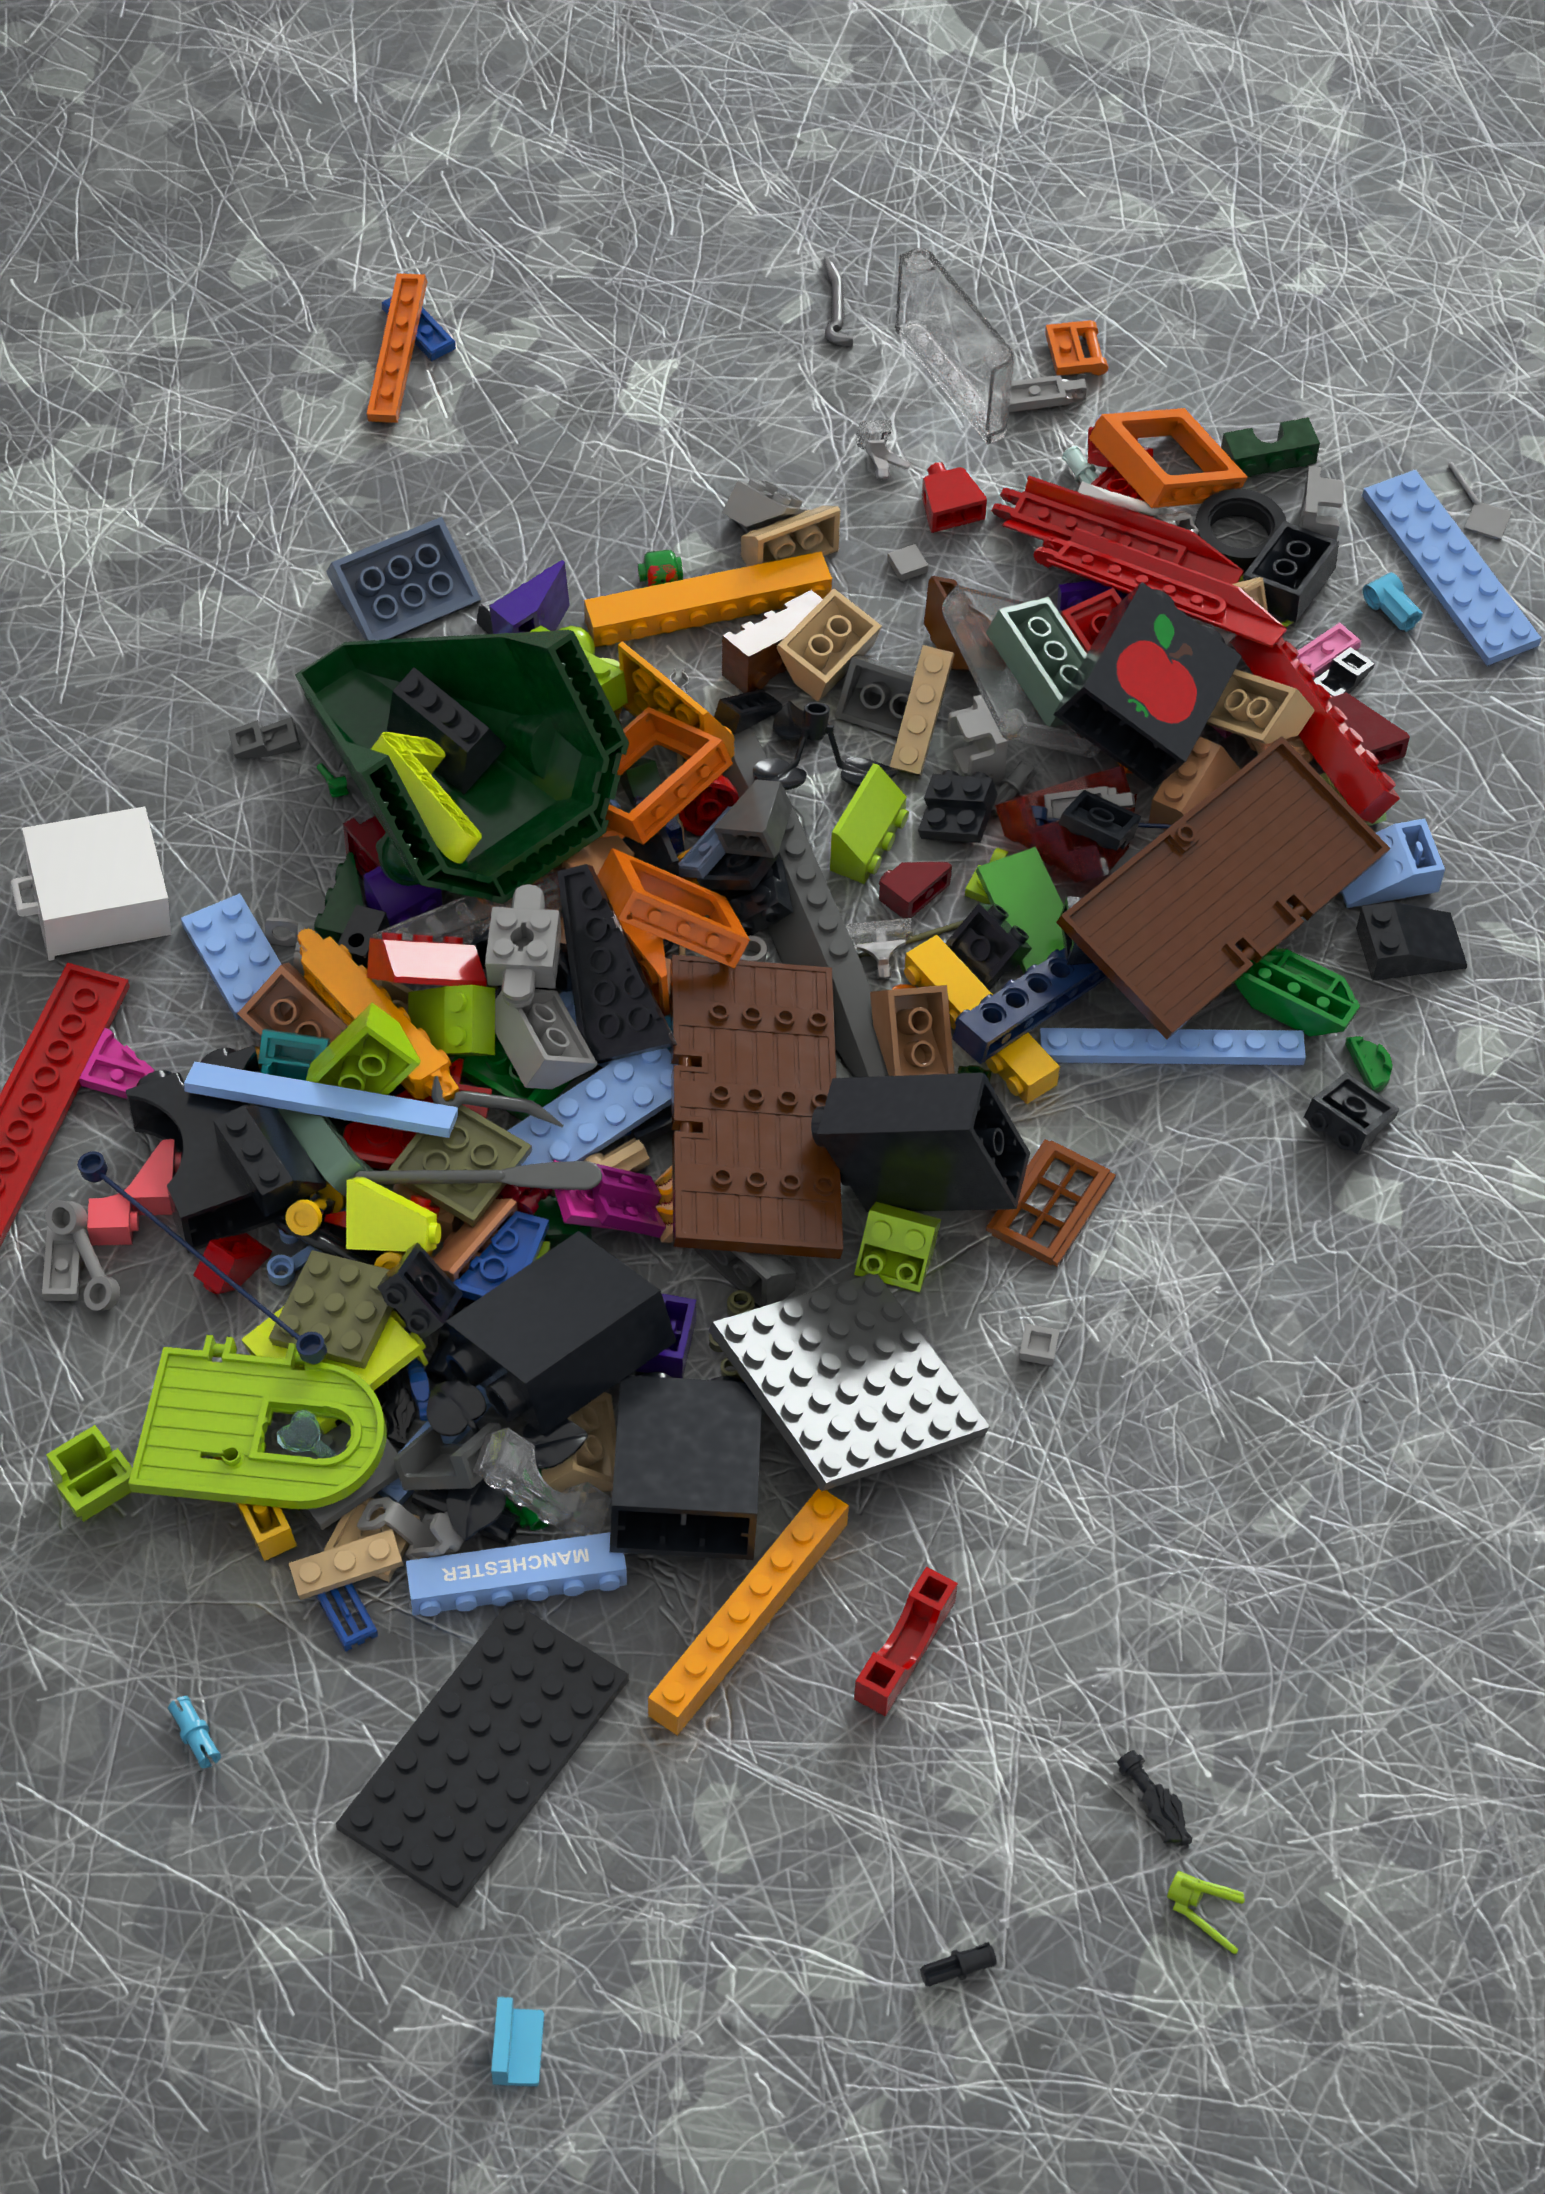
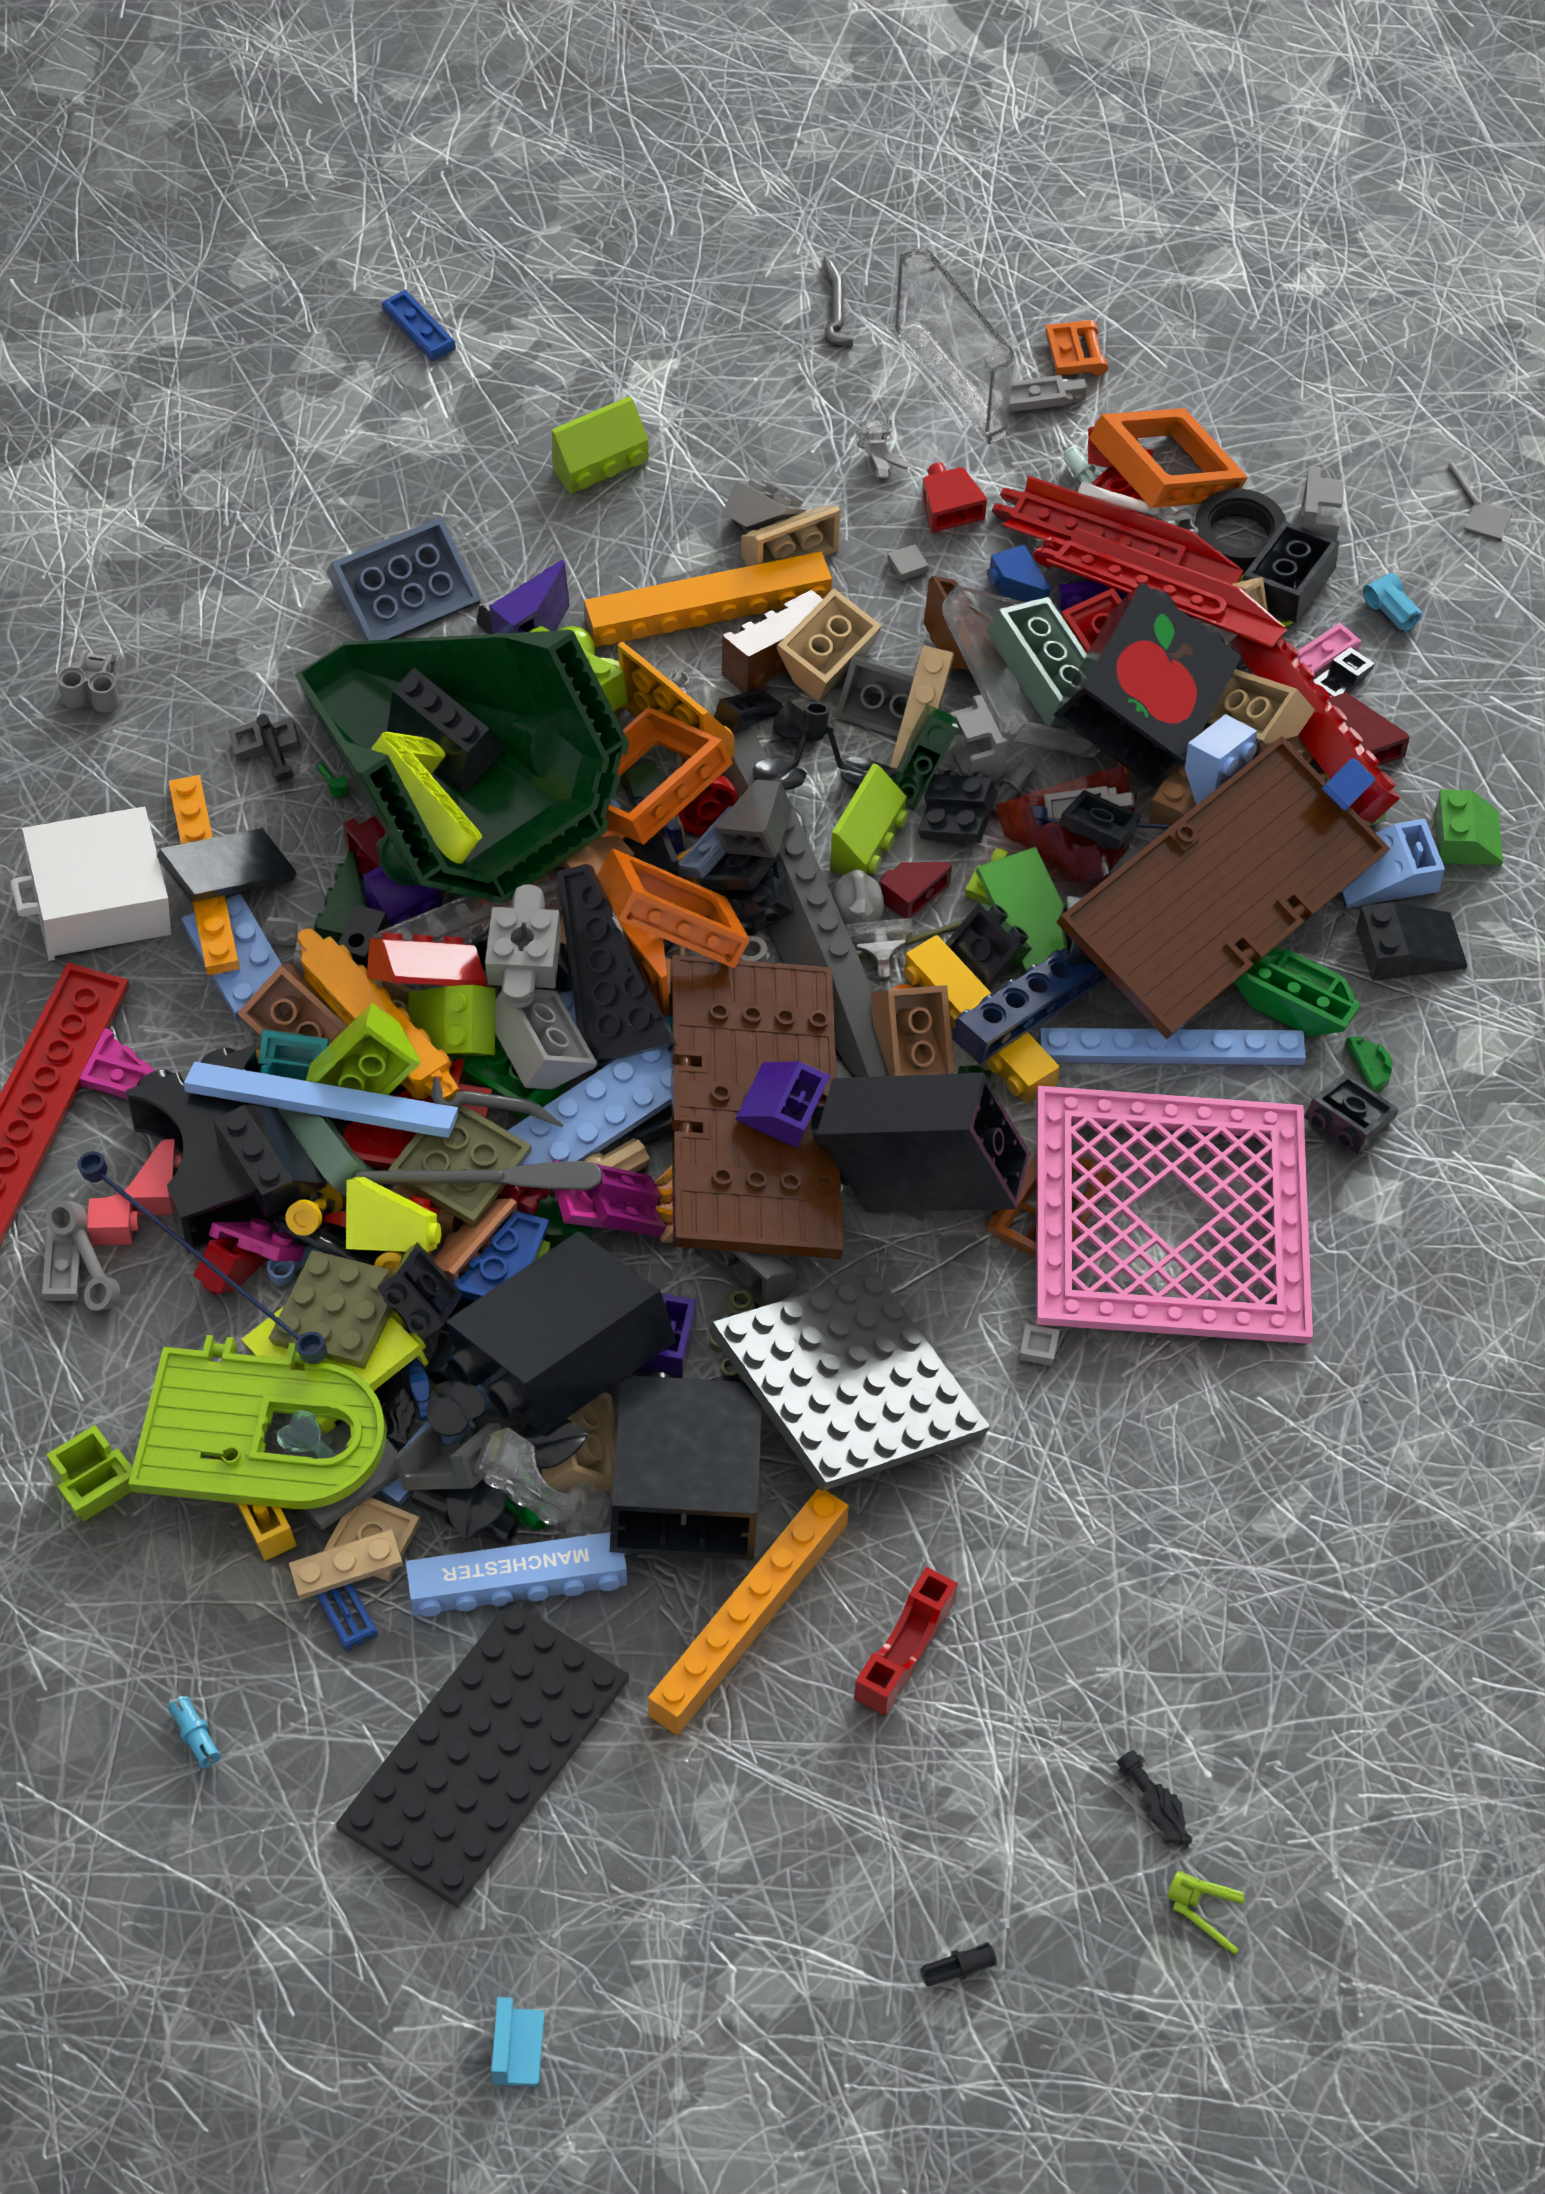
light grey piece [357,1497,464,1560] -> none
orange plate [367,273,427,423] -> none
green head [638,550,683,587] -> none
lime slope [854,1202,942,1292] -> none
dark green arch [1221,417,1320,477] -> none
light blue plate [1362,469,1541,666] -> none
none -> light grey piece [57,649,120,713]
none -> tile [156,828,297,902]
none -> light orange plate [169,775,240,976]
none -> dark pink wing [209,1218,305,1261]
none -> black piece [256,714,294,782]
none -> lime slope [551,396,649,494]
none -> dark purple slope [735,1061,830,1148]
none -> light grey piece [832,870,884,930]
none -> dark green slope [892,704,959,810]
none -> blue slope [987,545,1050,603]
none -> bright pink plate [1036,1086,1313,1344]
none -> light blue slope [1185,714,1257,805]
none -> blue slope [1321,758,1375,811]
none -> bright green slope [1434,789,1503,865]

